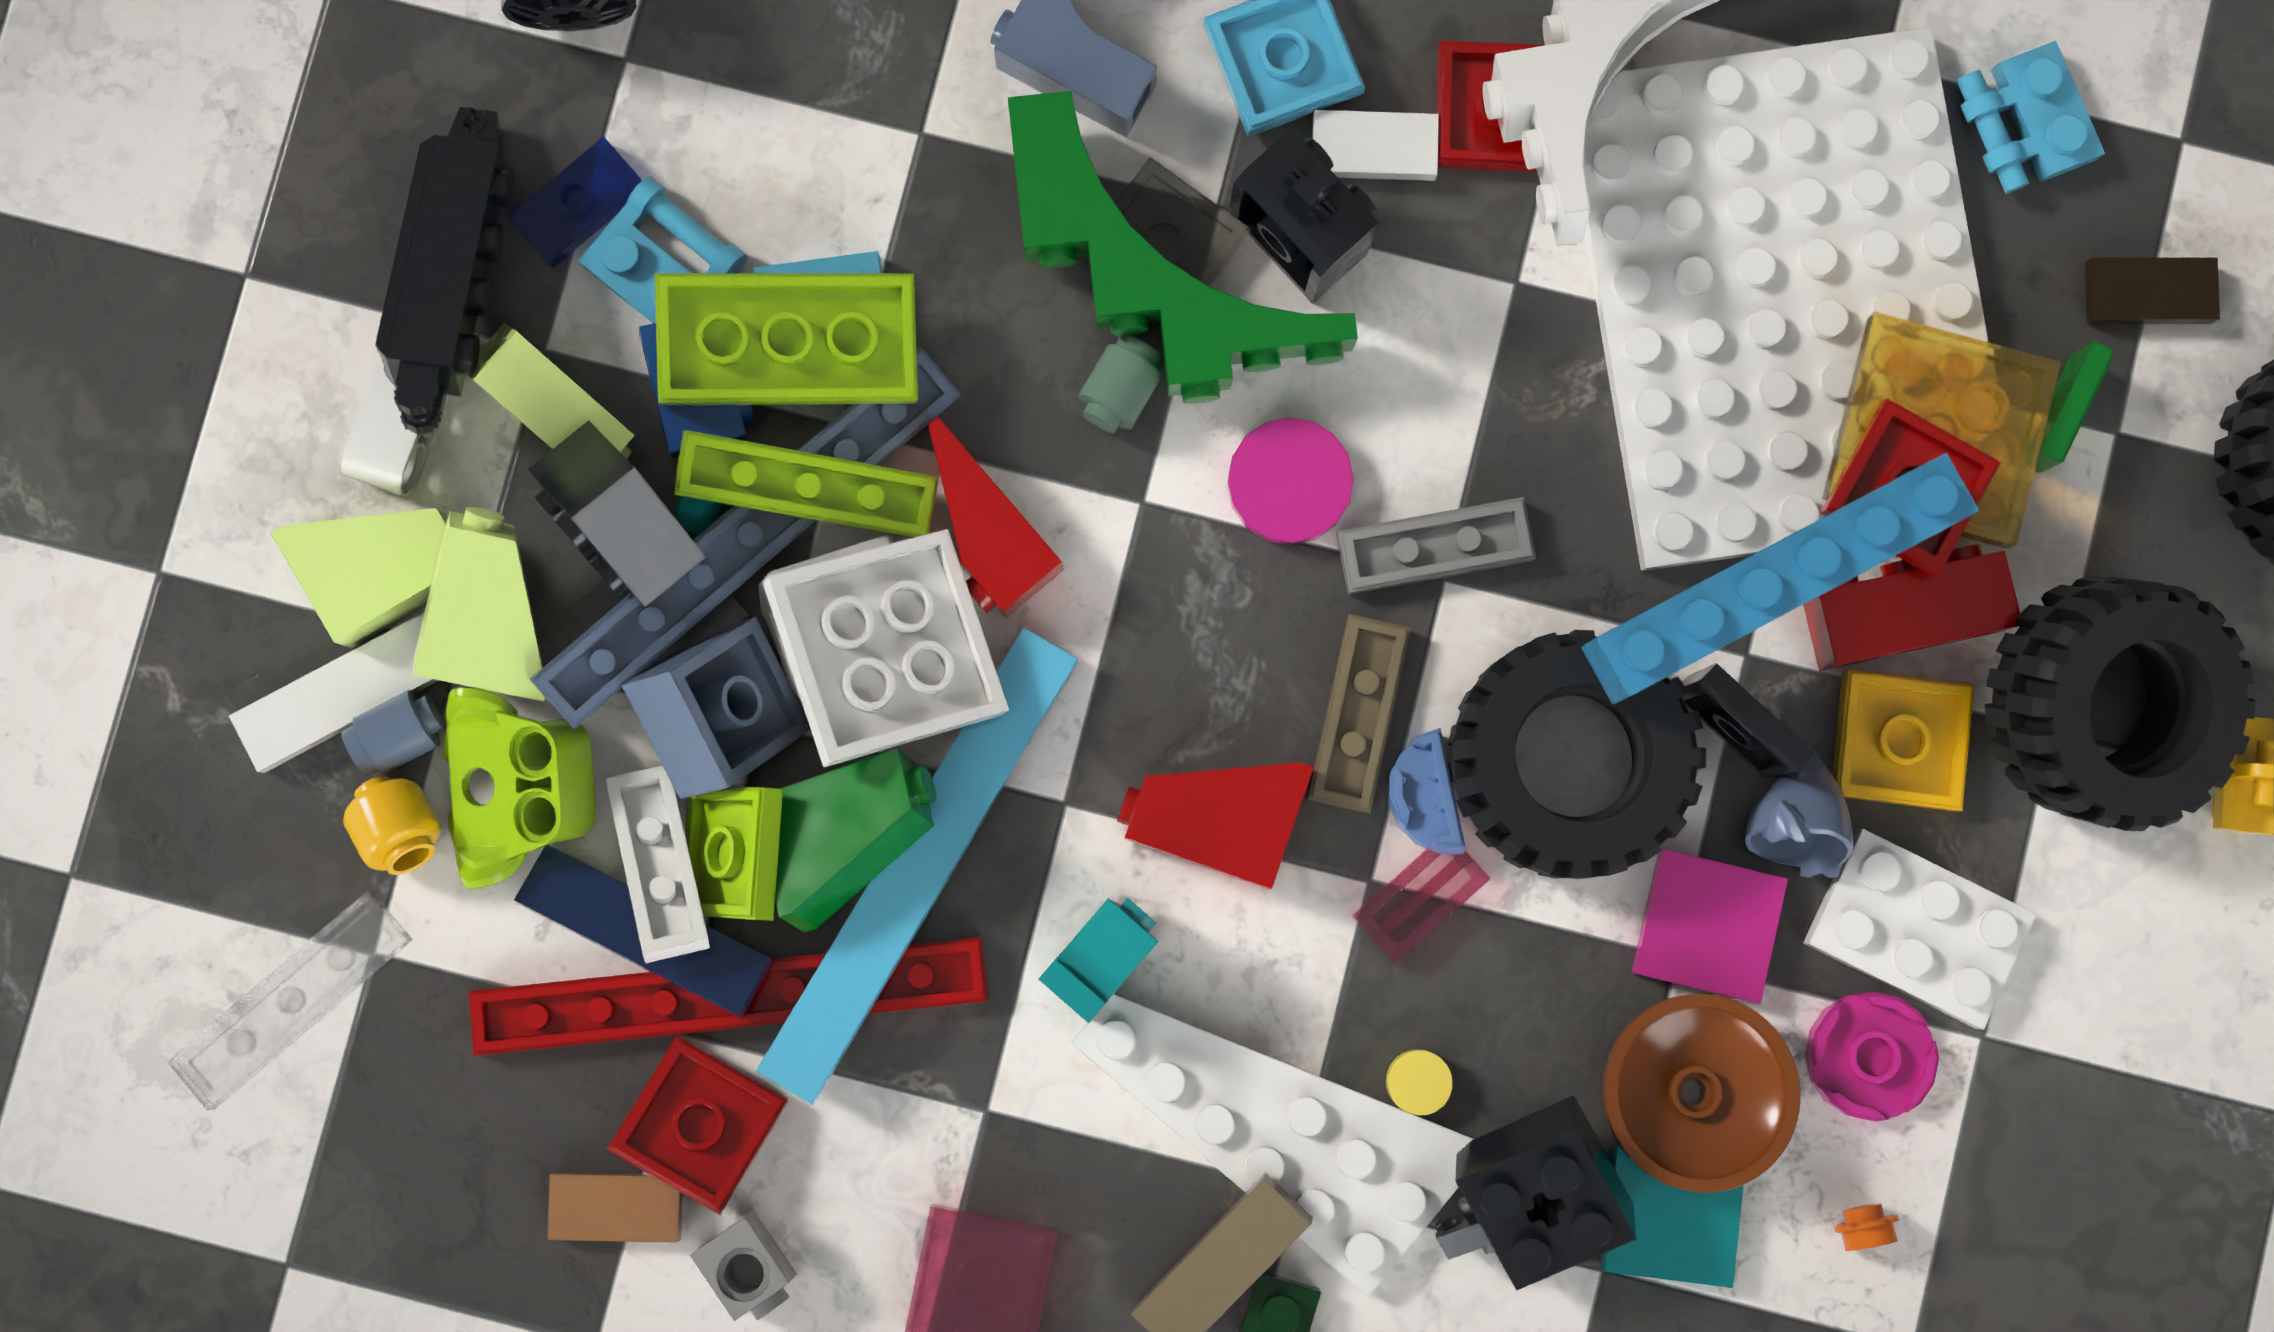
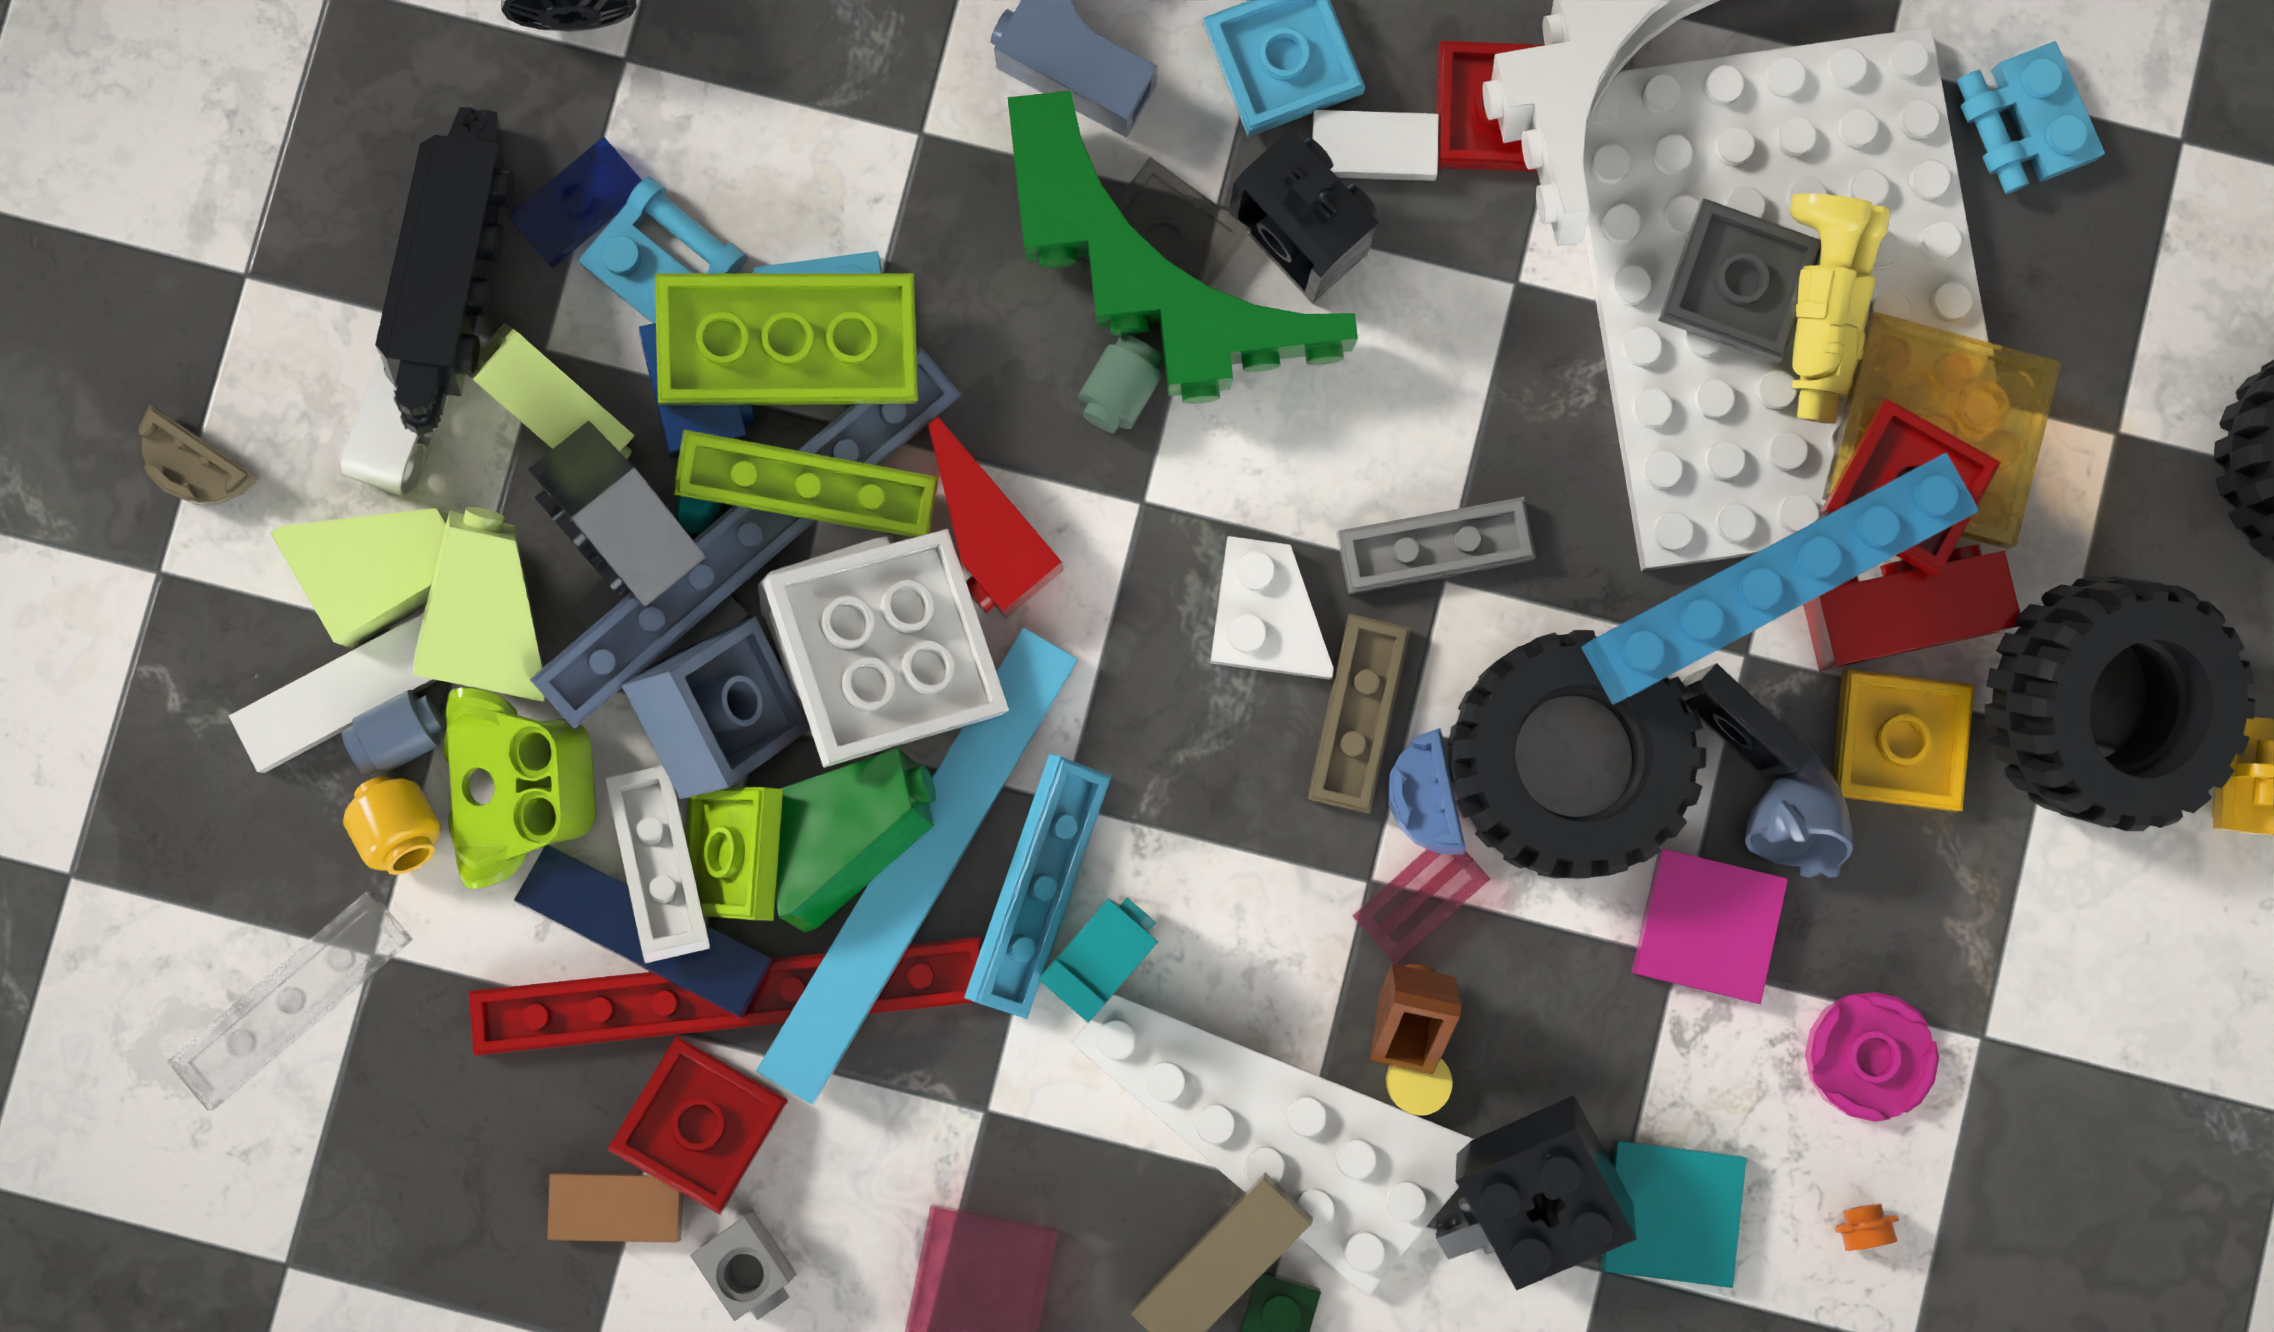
red slope [1117,762,1314,890] -> none
dark pink tile [1227,417,1354,544] -> none
dark orange dish [1603,994,1800,1193] -> none
white plate [1802,829,2037,1030] -> none
green tile [2019,341,2114,473] -> none
dark brown tile [2085,257,2220,324] -> none
none -> dark tan plate [139,404,260,504]
none -> medium azure tile [964,753,1111,1019]
none -> white wing [1210,536,1333,680]
none -> dark orange slope [1370,963,1461,1074]
none -> dark grey plate [1658,198,1821,363]
none -> light yellow piece [1790,194,1890,424]

